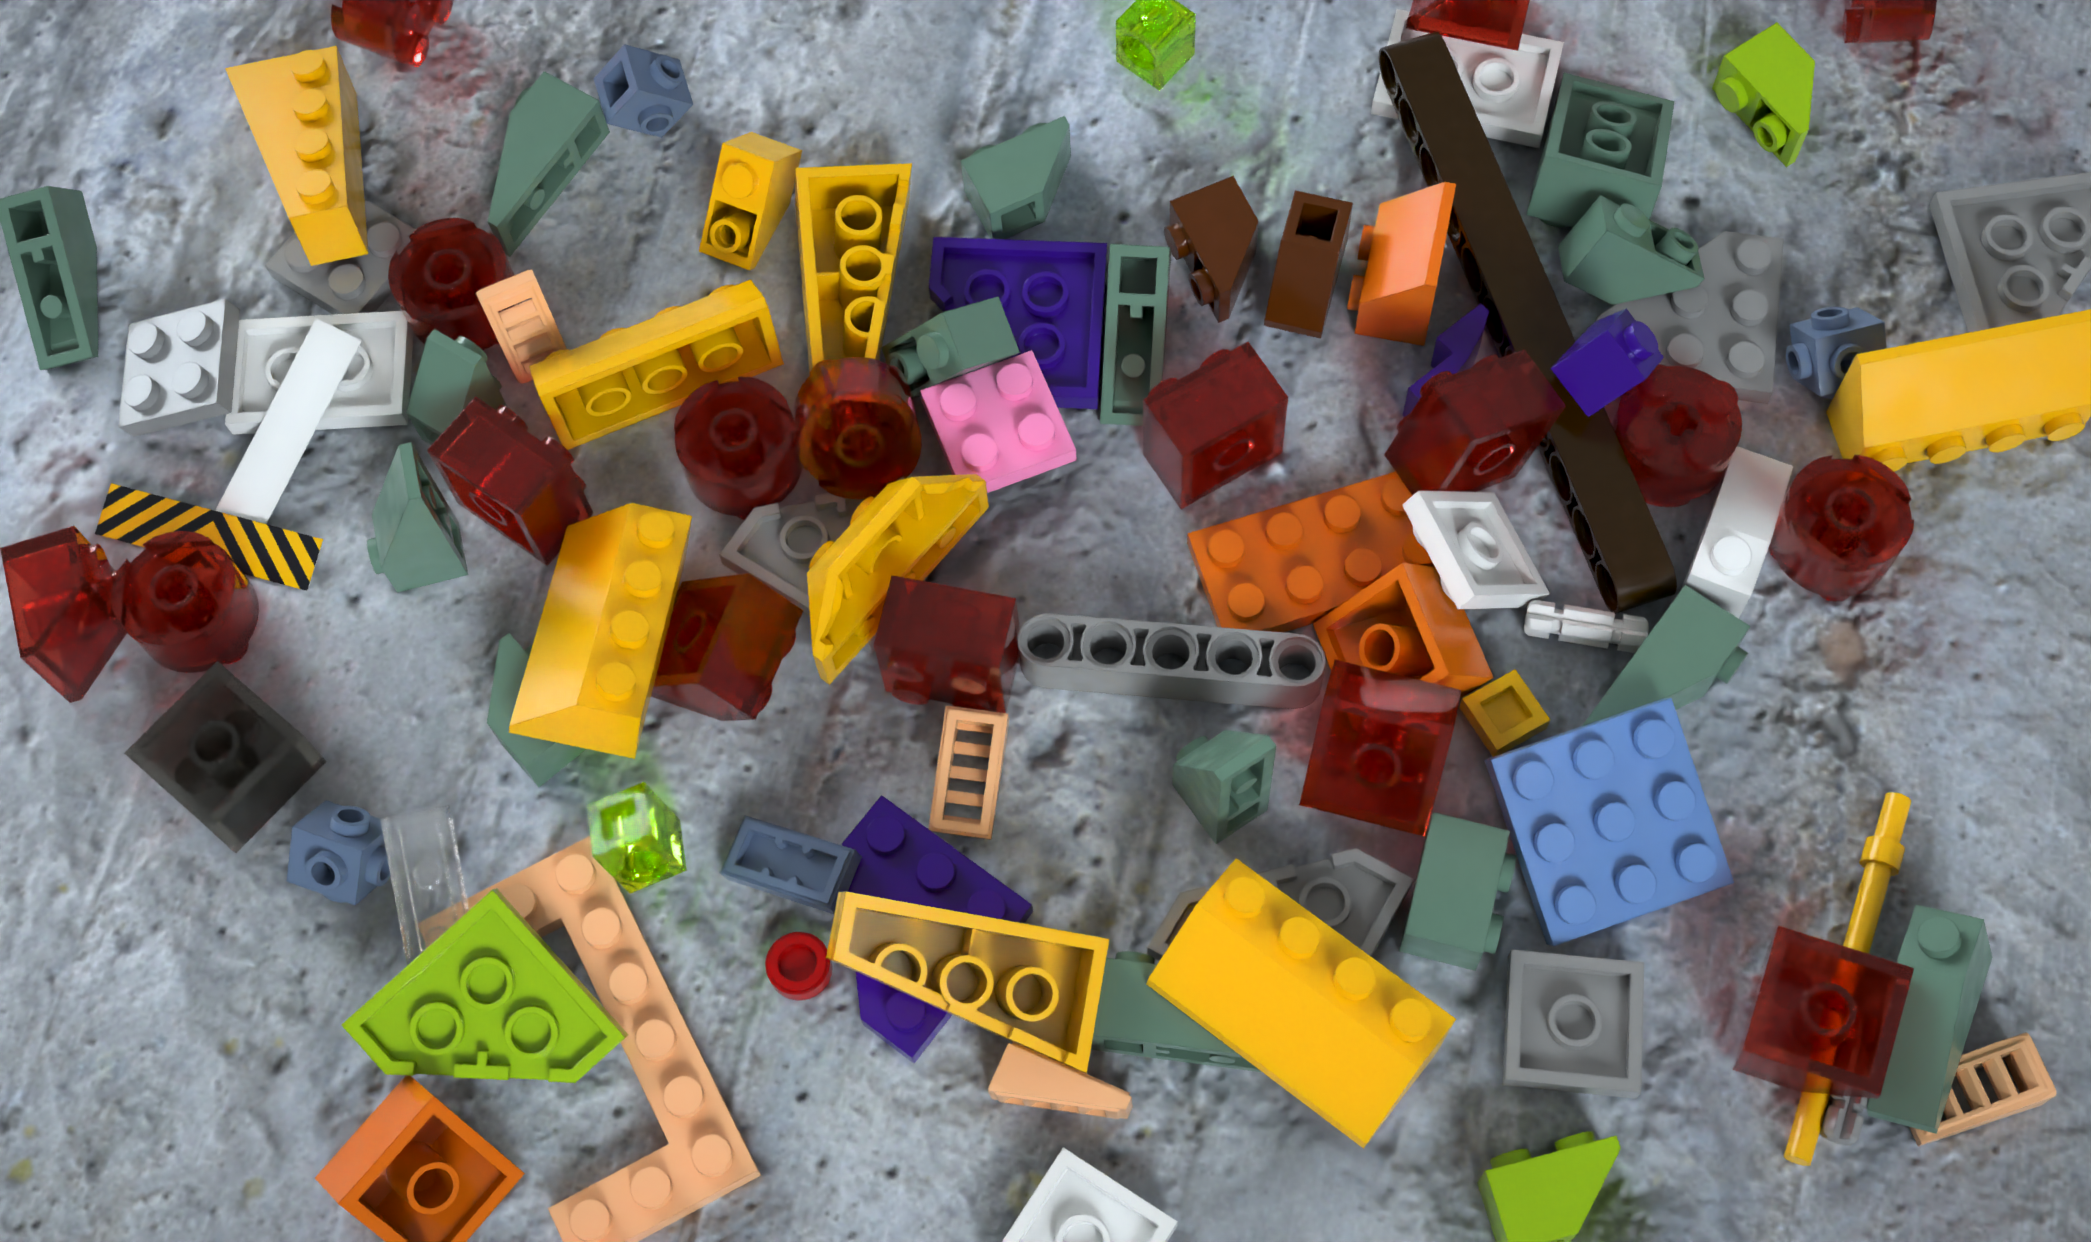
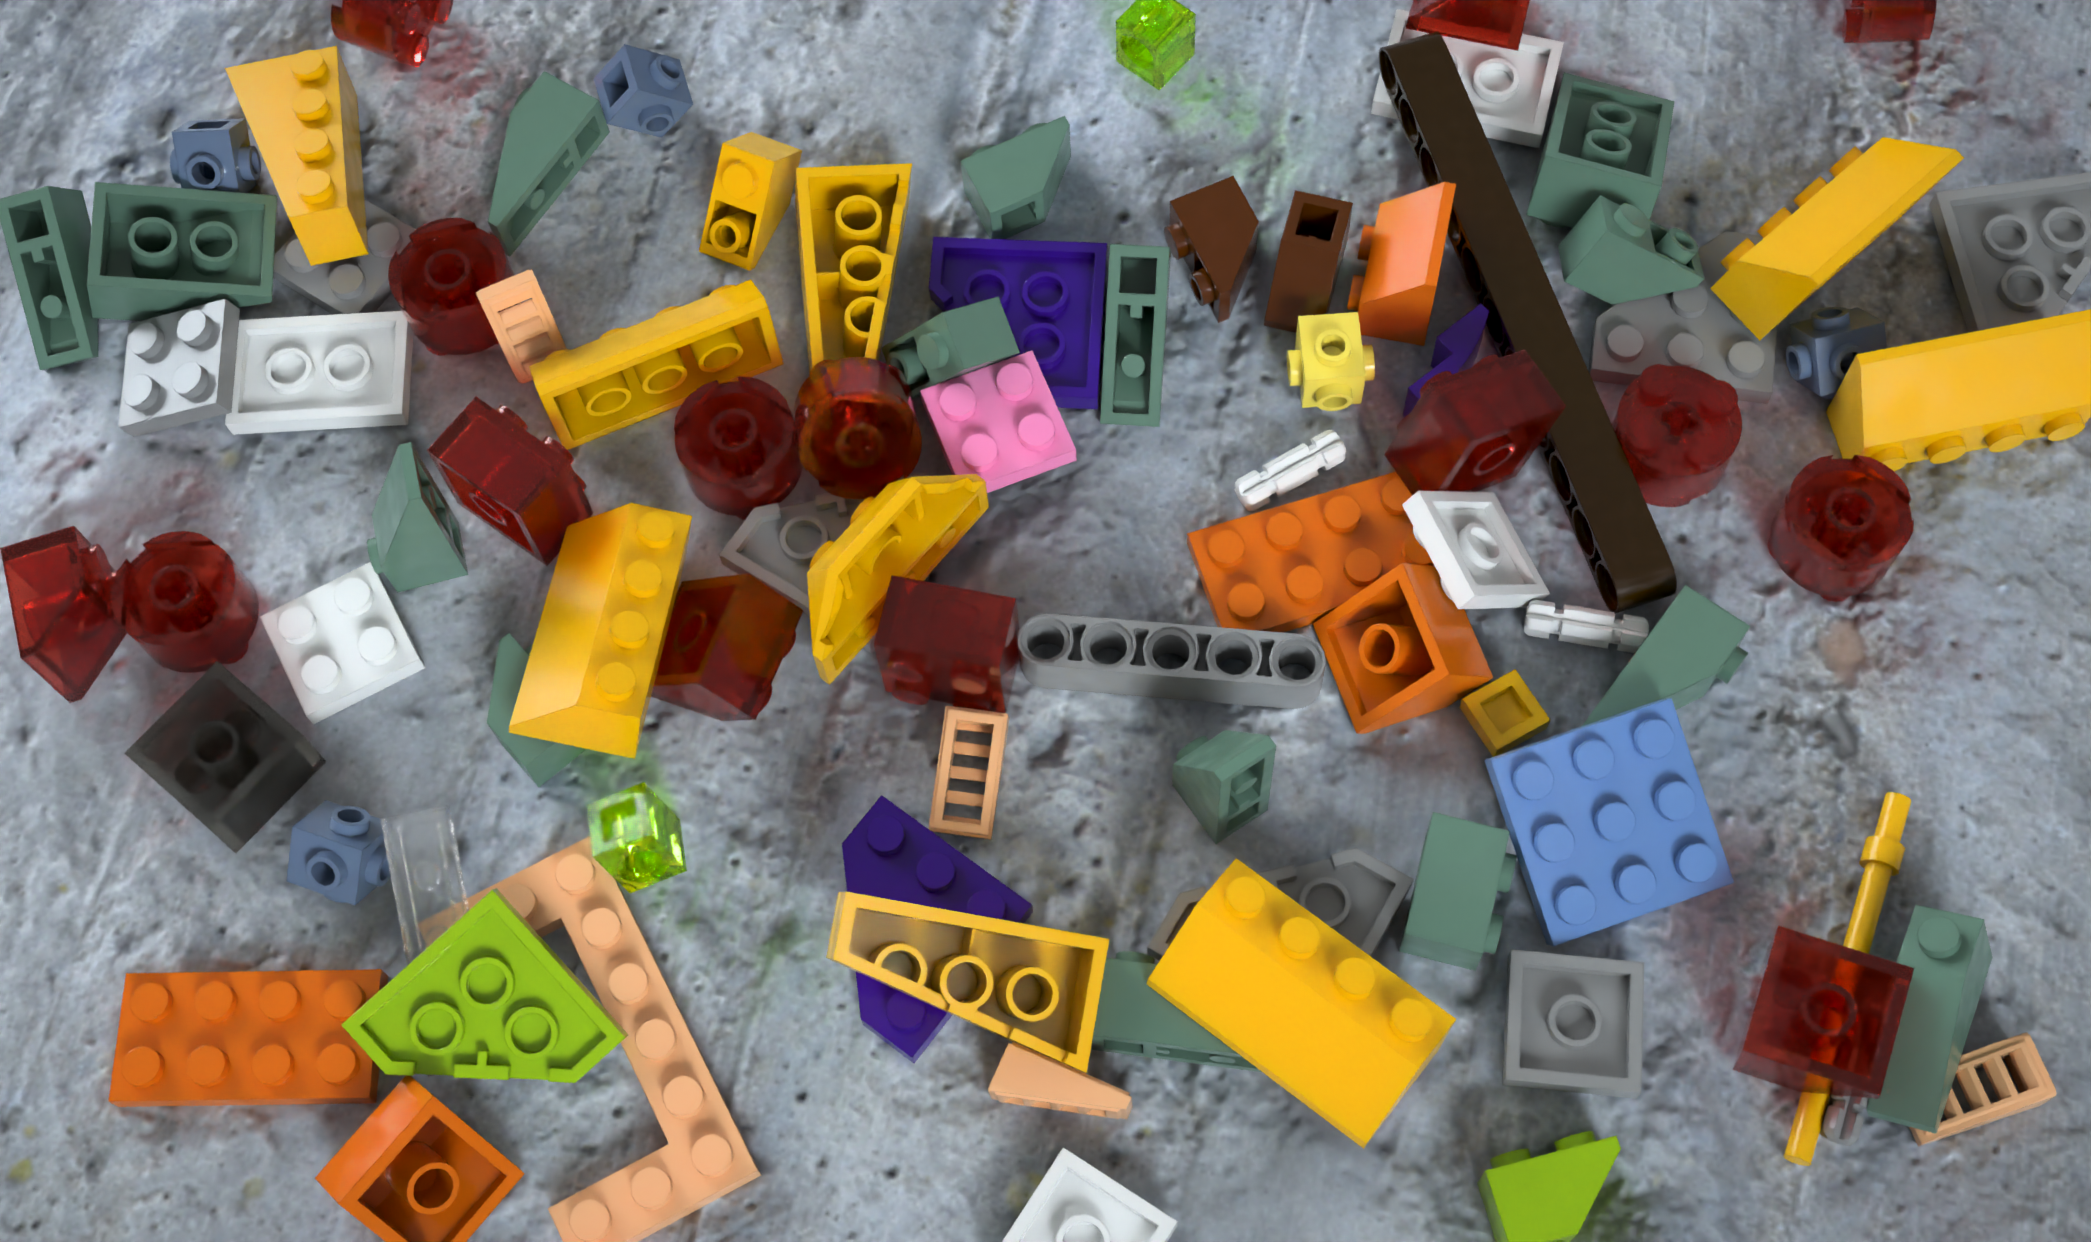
sticker [95,483,323,591] -> none
white sticker [215,318,362,524] -> none
sand green slope [406,329,510,467] -> none
sand blue plate [720,815,862,914] -> none
red tile [765,932,833,1000] -> none
clear red brick [1143,342,1288,509] -> none
clear red brick [1299,659,1461,837] -> none
dark purple slope [1550,308,1664,417] -> none
white slope [1680,446,1793,619] -> none
lime slope [1712,22,1815,167] -> none
none -> sand green slope [87,182,277,321]
none -> orange plate [108,969,388,1107]
none -> sand blue brick [170,118,261,193]
none -> white plate [260,562,425,725]
none -> white axle [1234,430,1347,511]
none -> light yellow brick [1287,312,1375,411]
none -> yellow slope [1710,137,1964,341]

